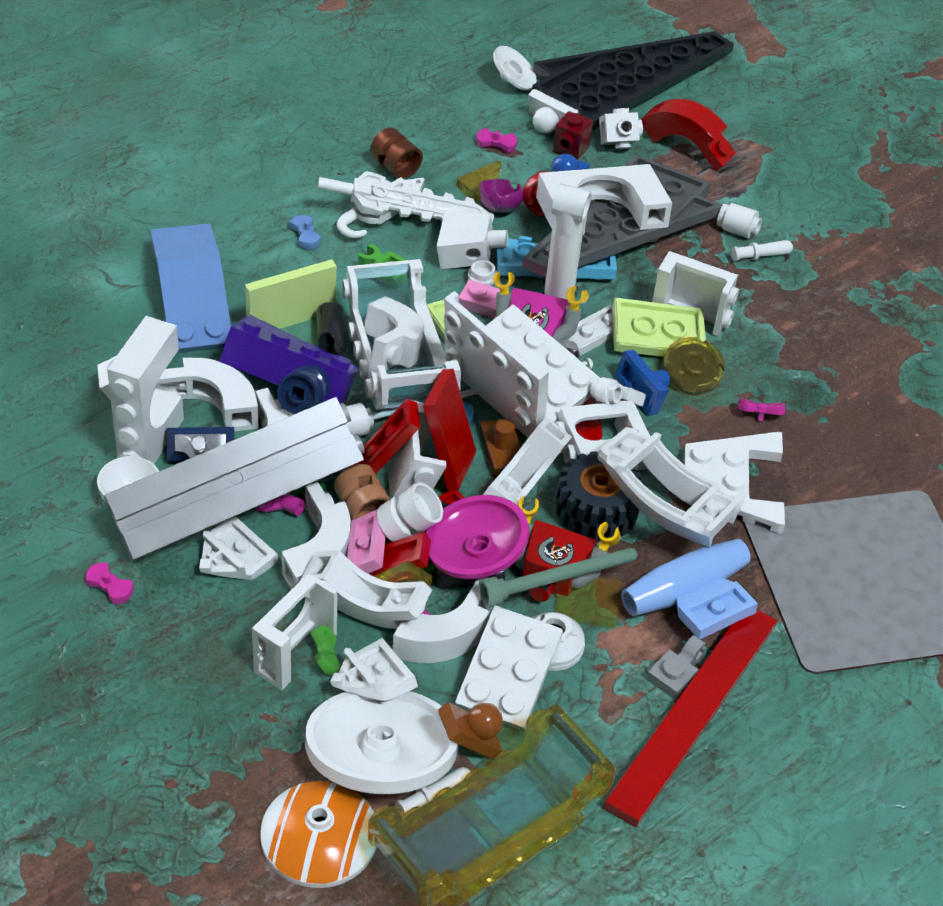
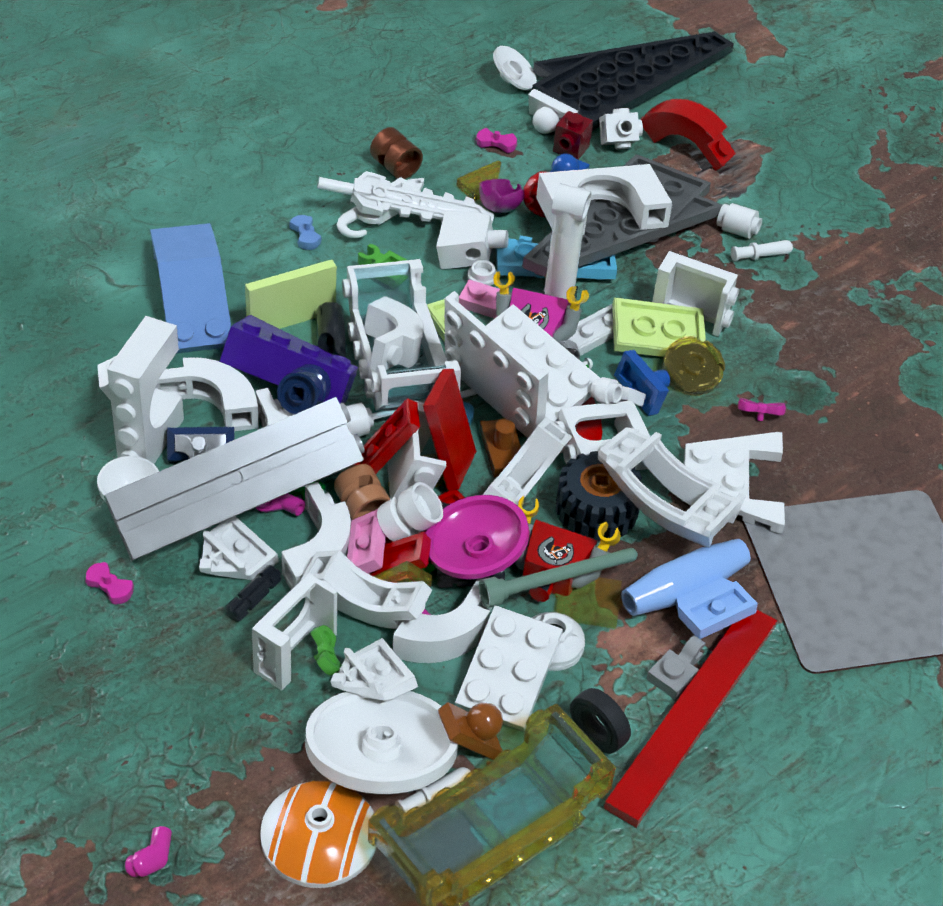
none -> dark pink arm [125,826,172,877]
none -> black axle [226,565,281,622]
none -> black tyre [570,688,631,754]

